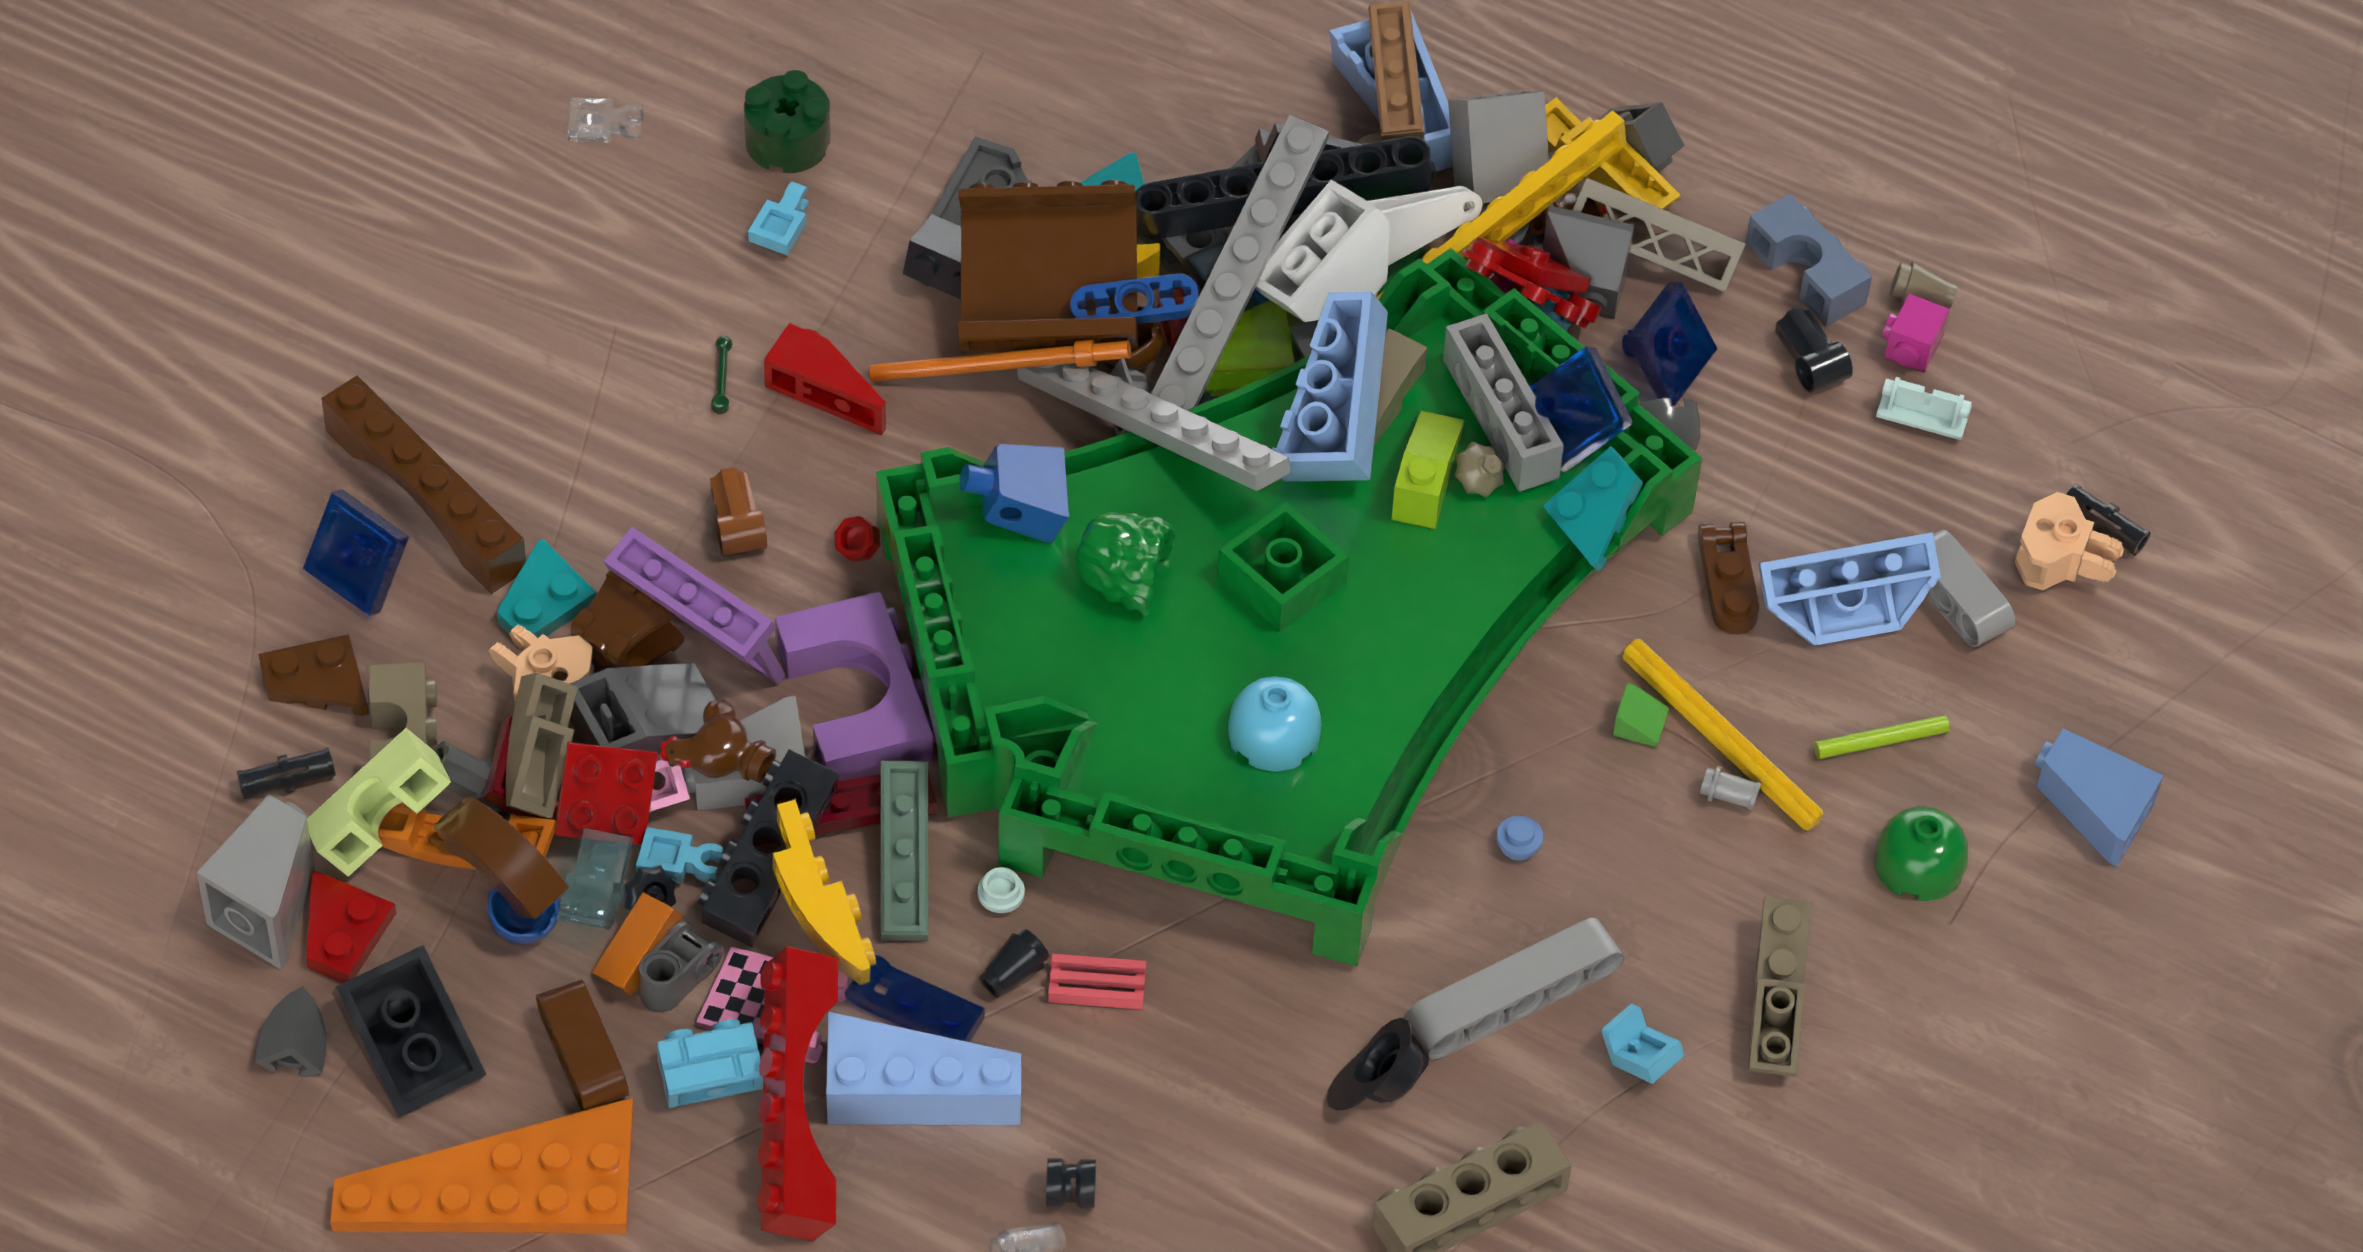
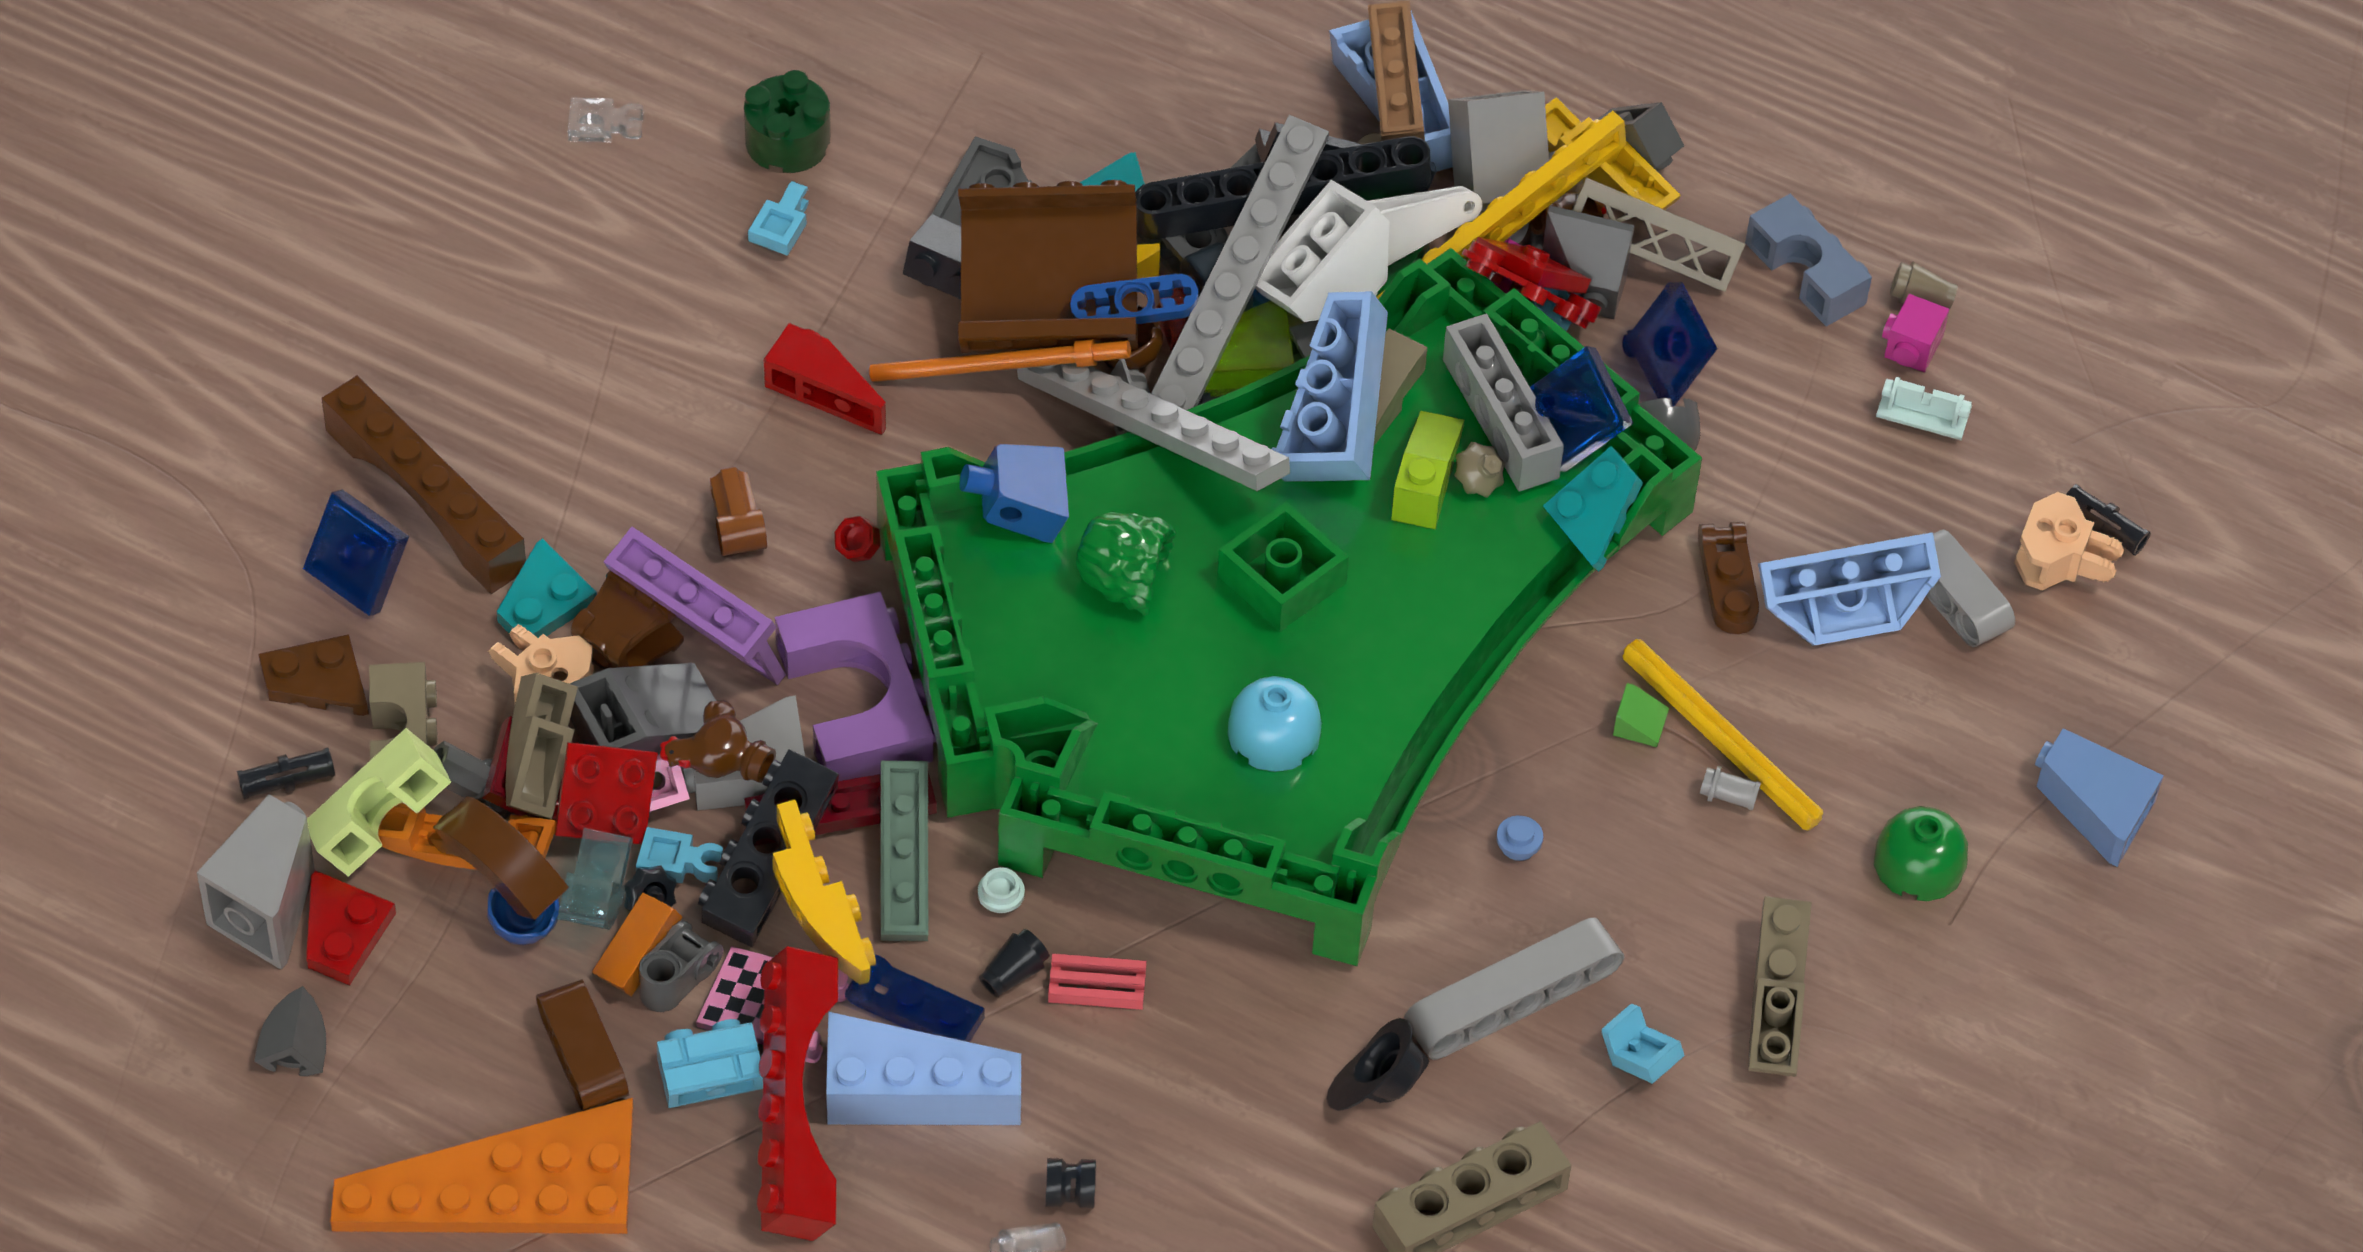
black slope [332,945,487,1117] -> none
dark green hinge [711,336,733,414] -> none
black piece [1775,307,1853,393] -> none
lime bar [1814,715,1950,759] -> none

